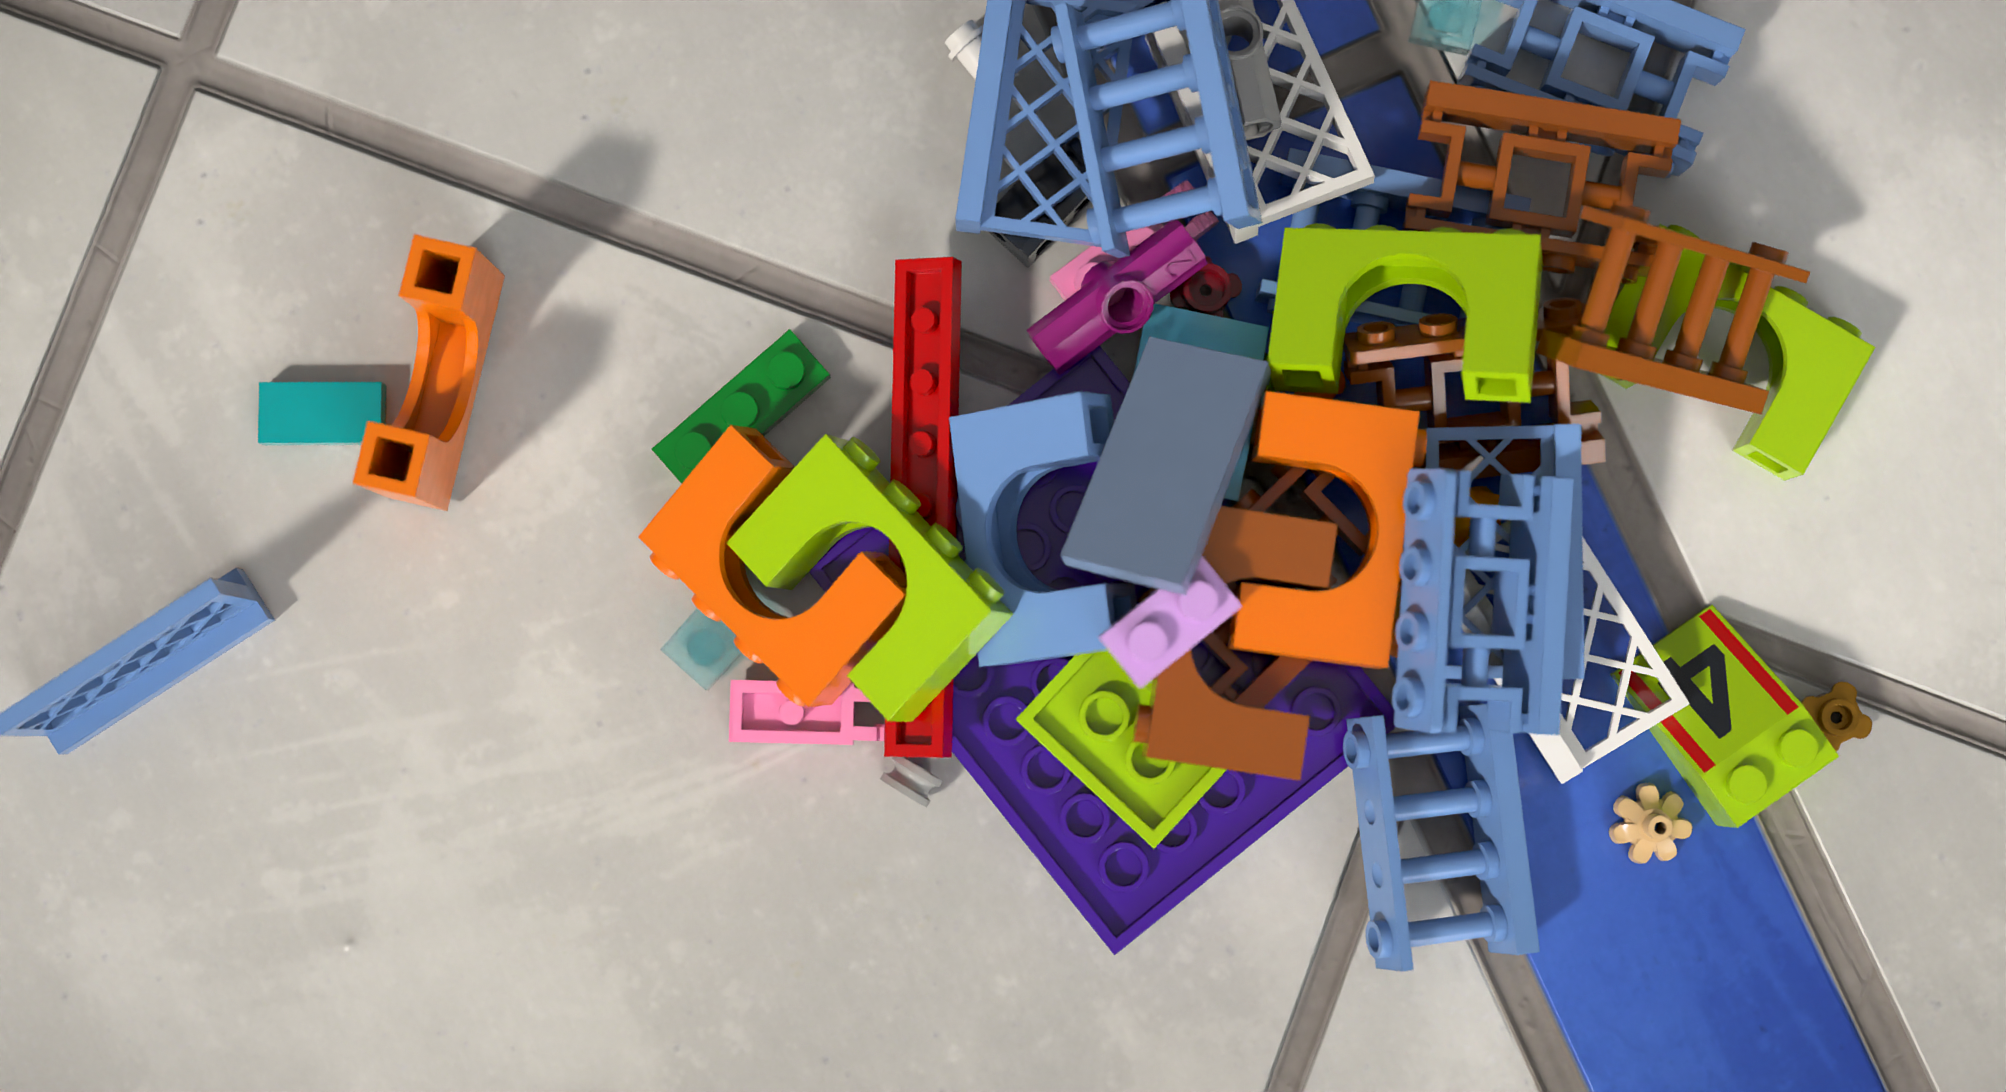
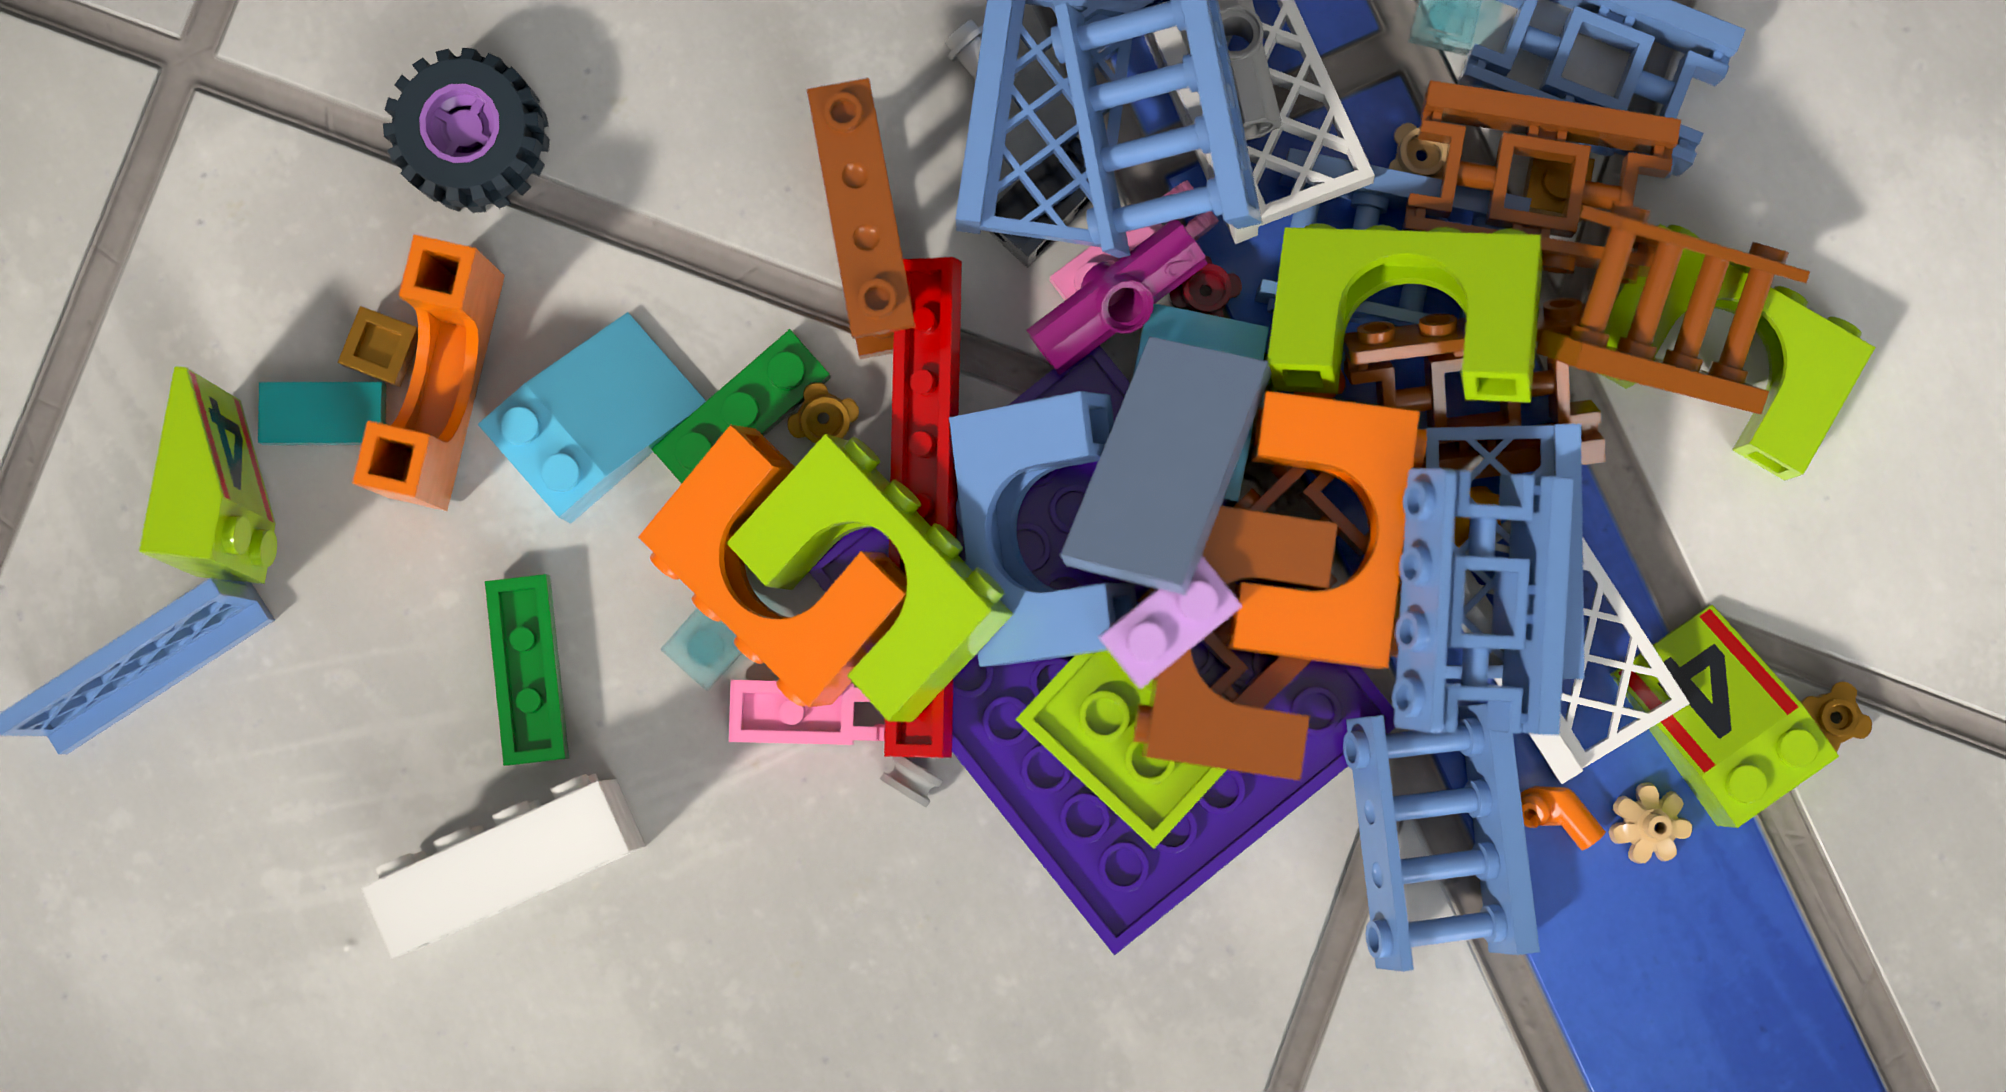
none -> lime slope [139,366,277,584]
none -> pearl gold plate [337,306,418,387]
none -> white brick [361,773,646,958]
none -> black wheel [383,48,550,213]
none -> medium azure slope [477,312,706,524]
none -> green plate [485,574,569,766]
none -> pearl gold plate [787,382,859,444]
none -> dark orange fence [807,78,915,359]
none -> tan plate [1389,123,1448,180]
none -> orange arm [1520,786,1606,851]
none -> pearl gold plate [1523,157,1595,223]

